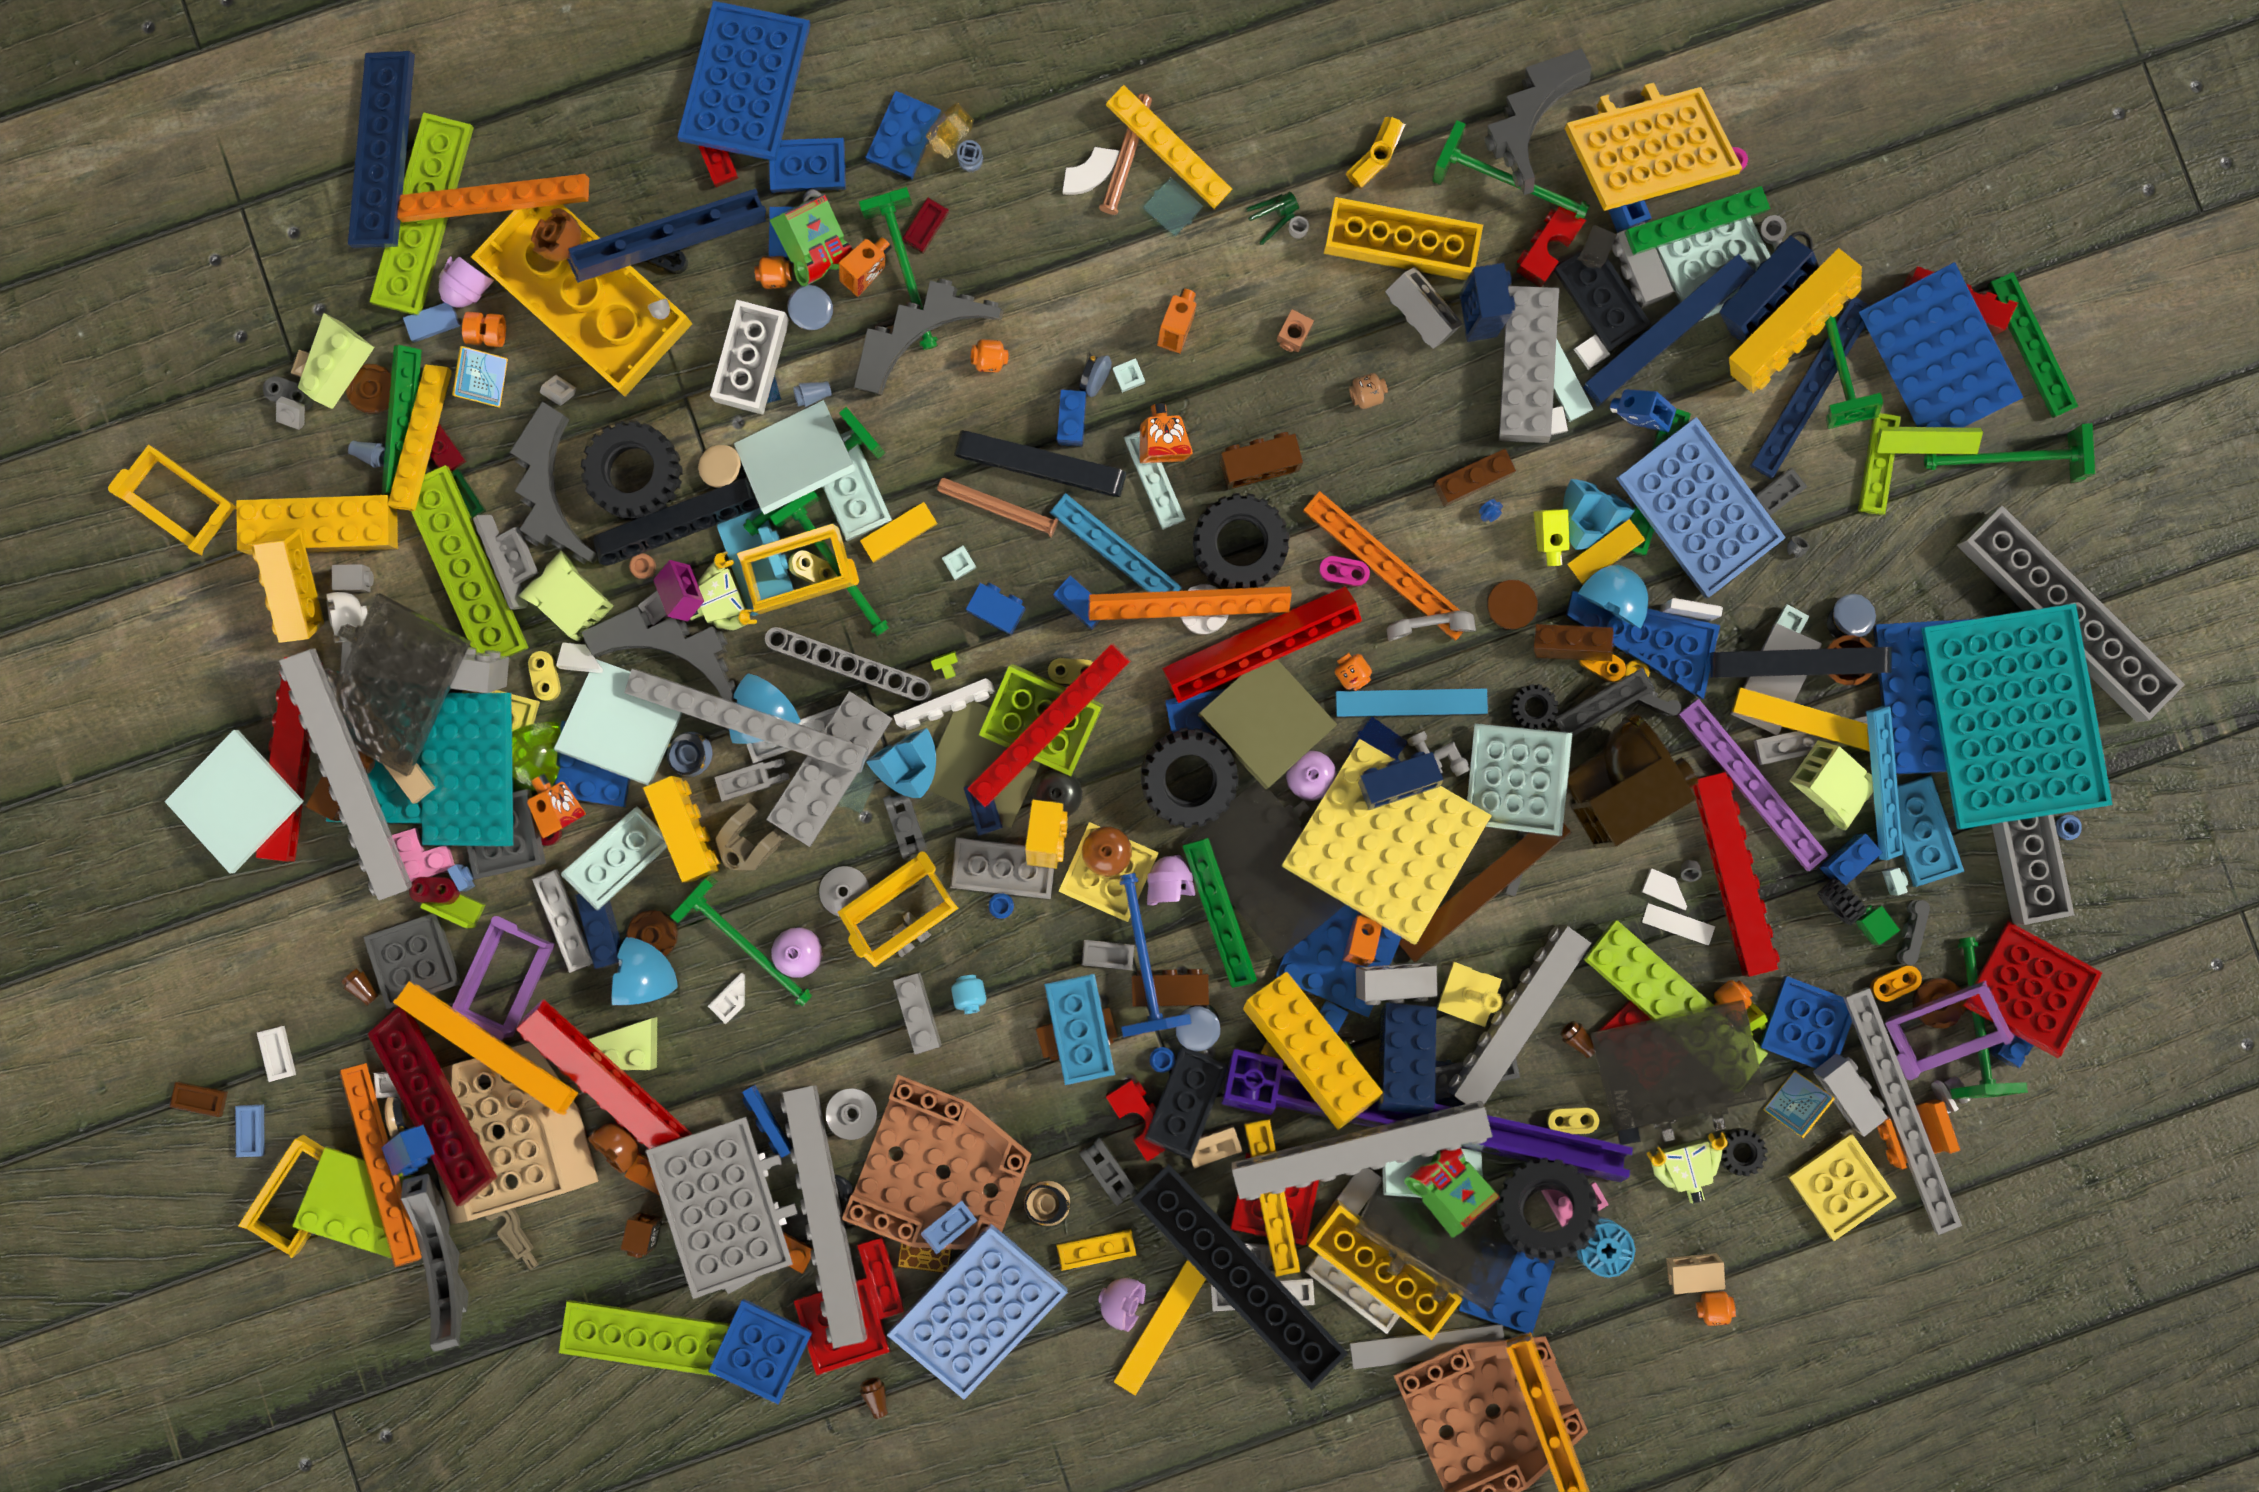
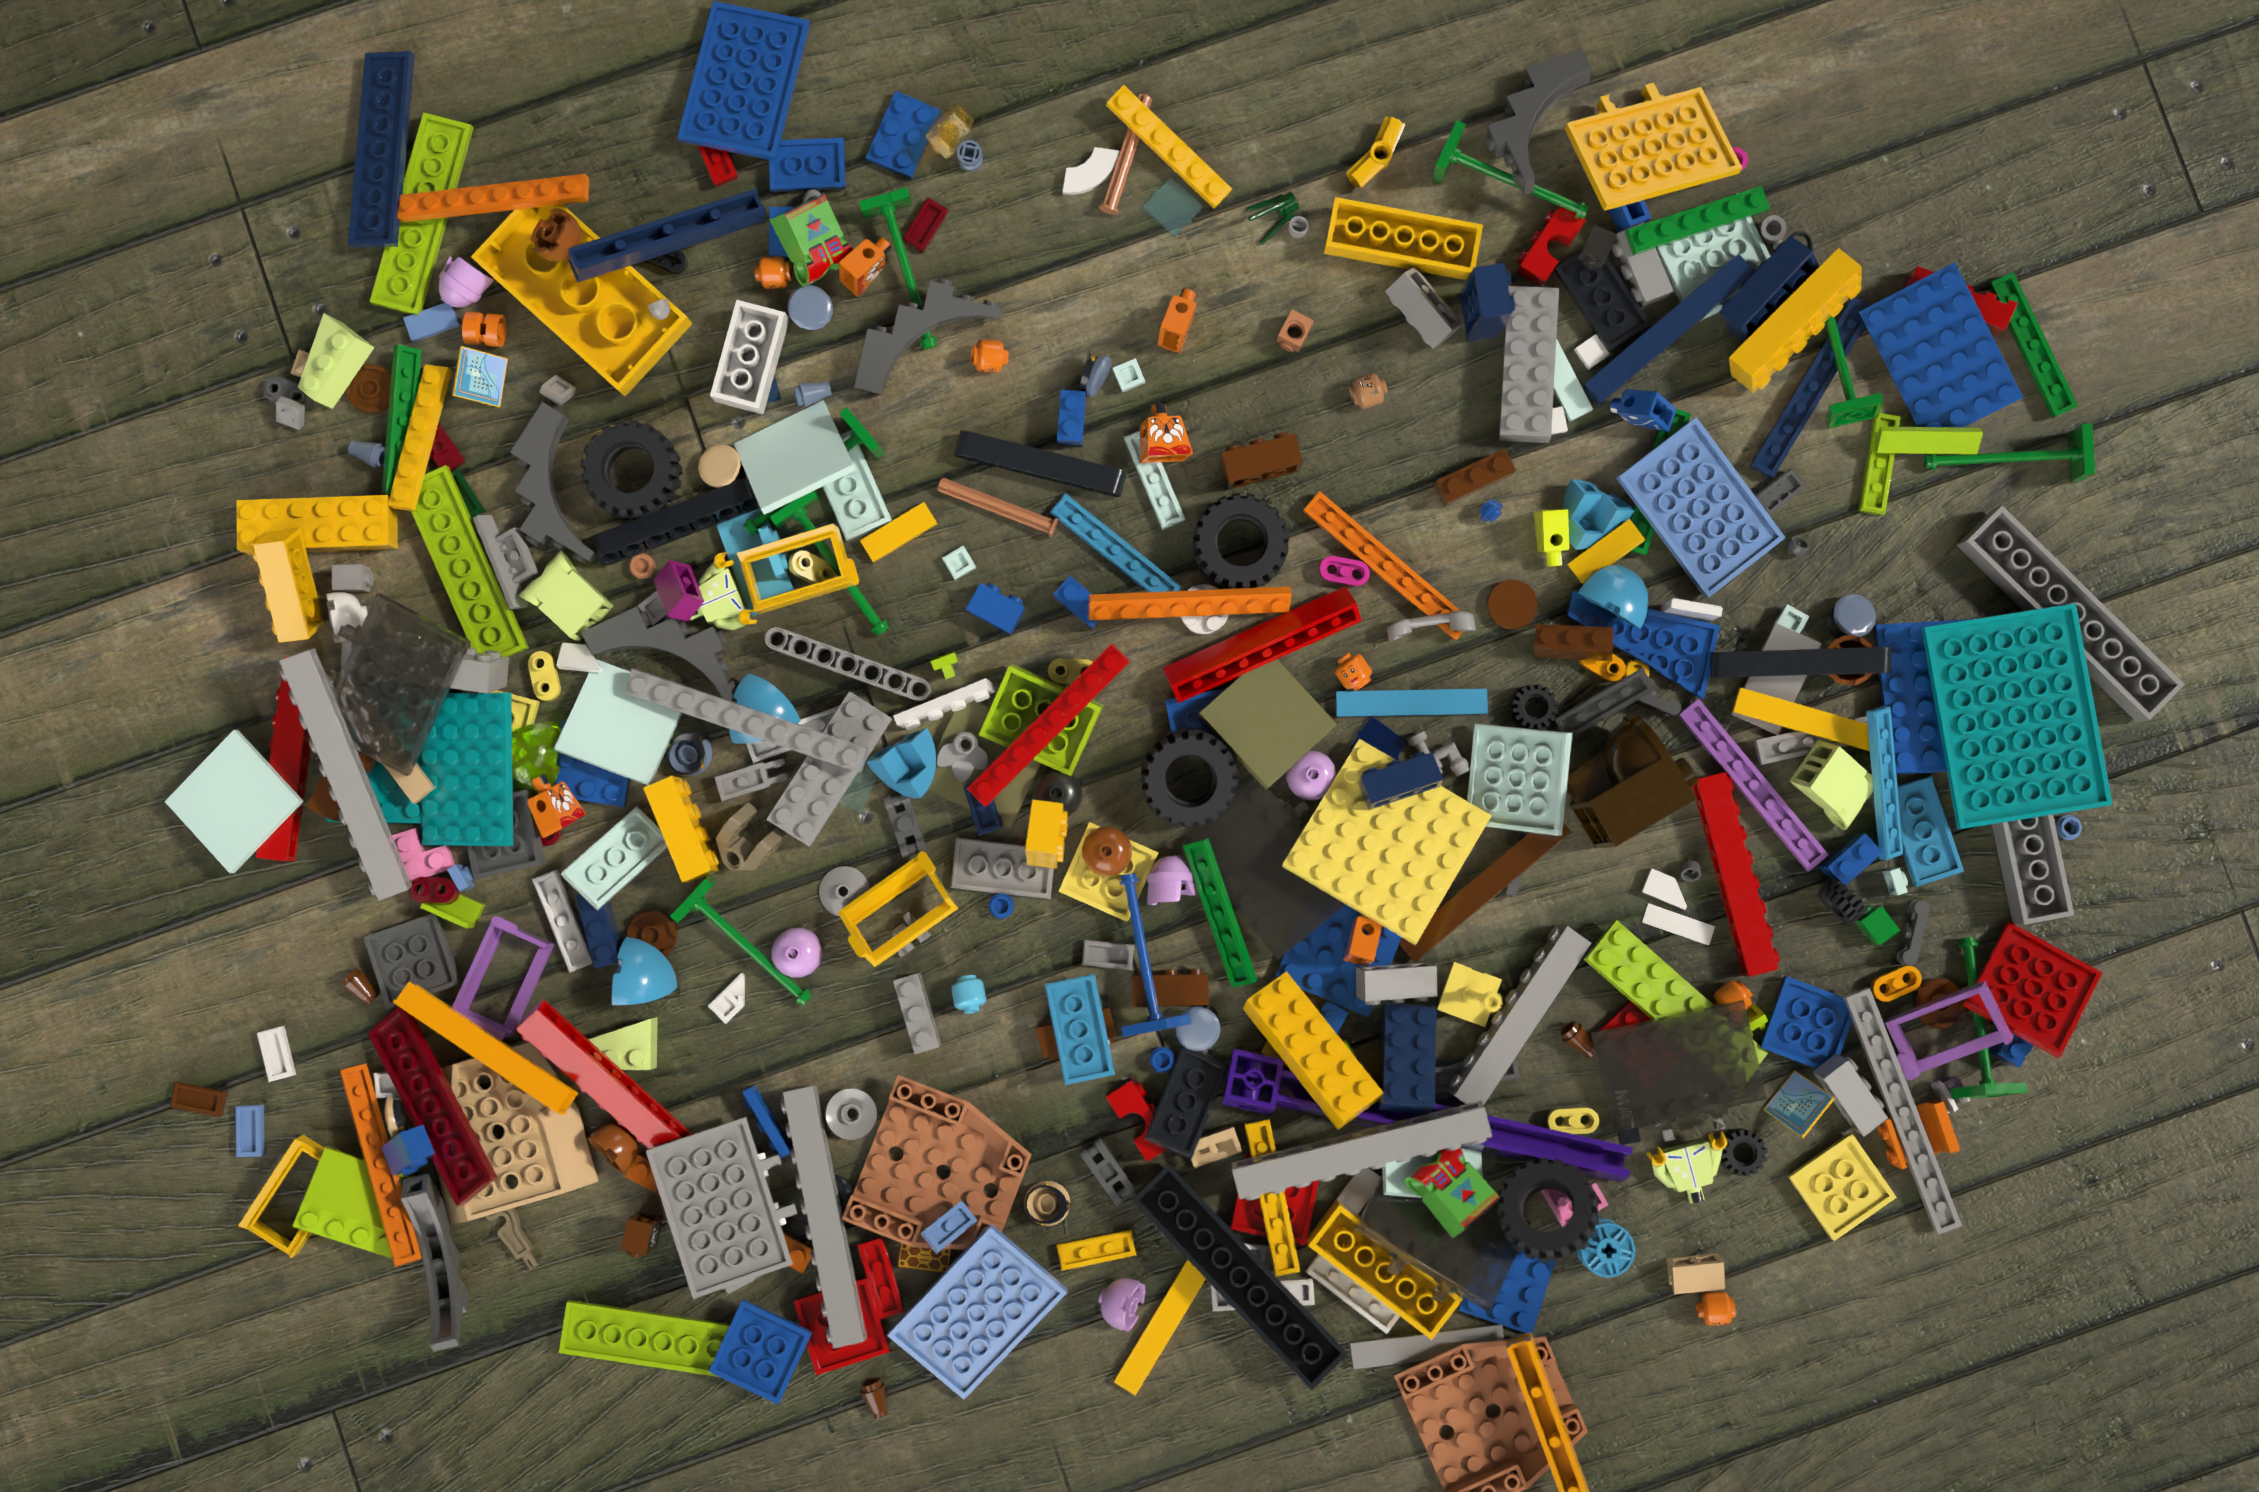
yellow piece [108,445,237,555] -> none
none -> light grey plate [937,732,988,782]

